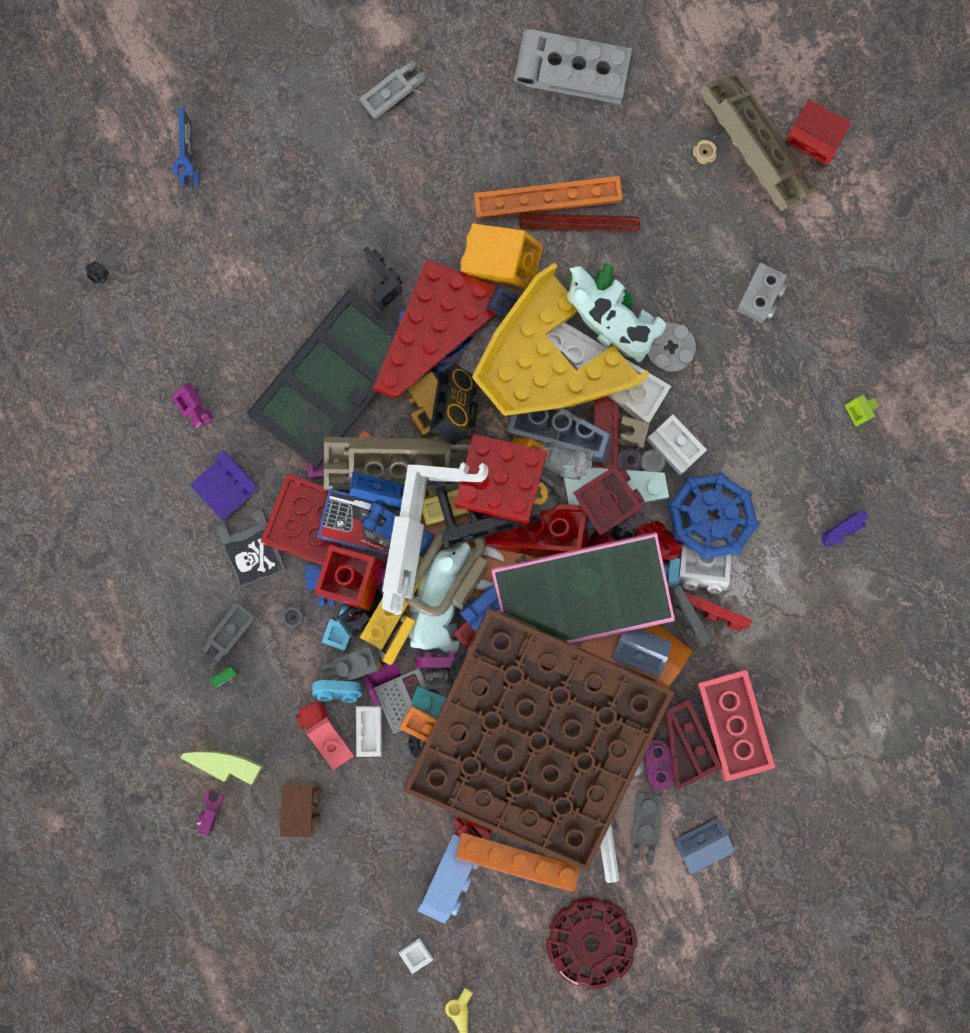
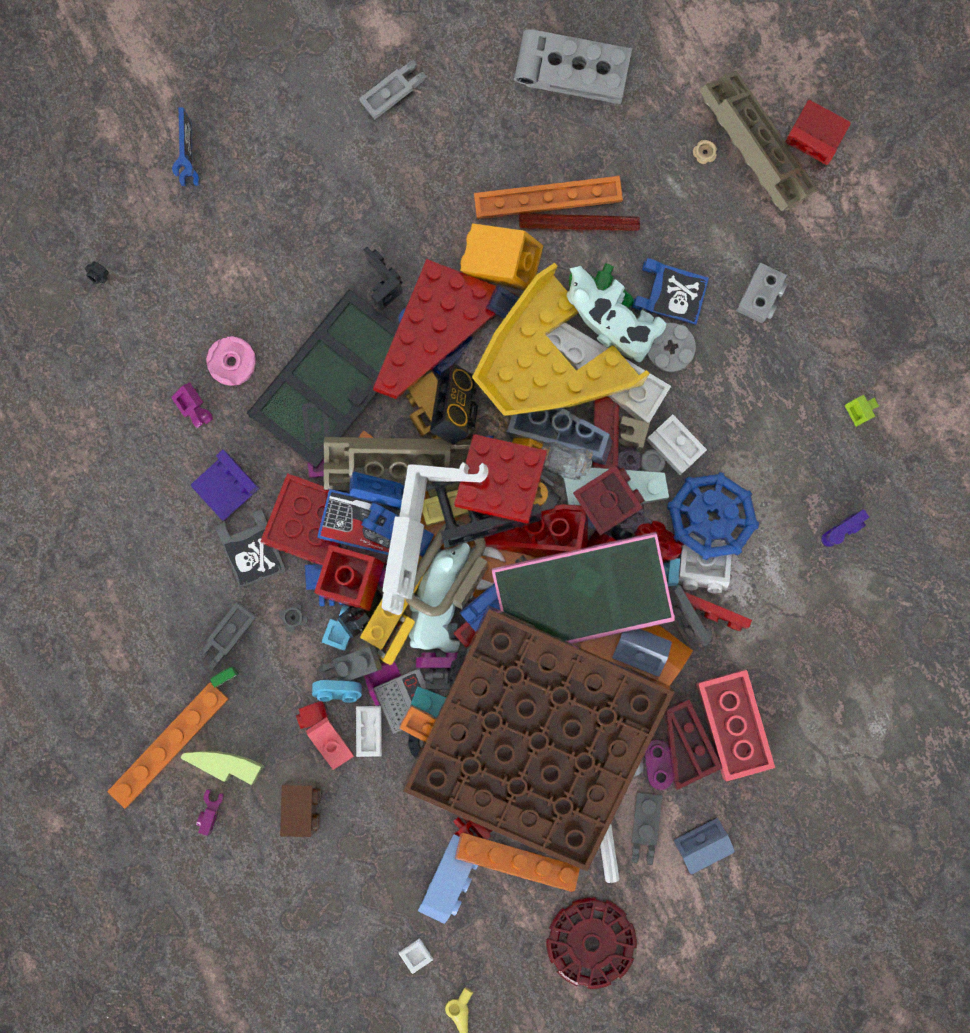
none -> orange plate [107,682,229,809]
none -> bright pink plate [206,336,256,386]
none -> flag [632,258,709,325]

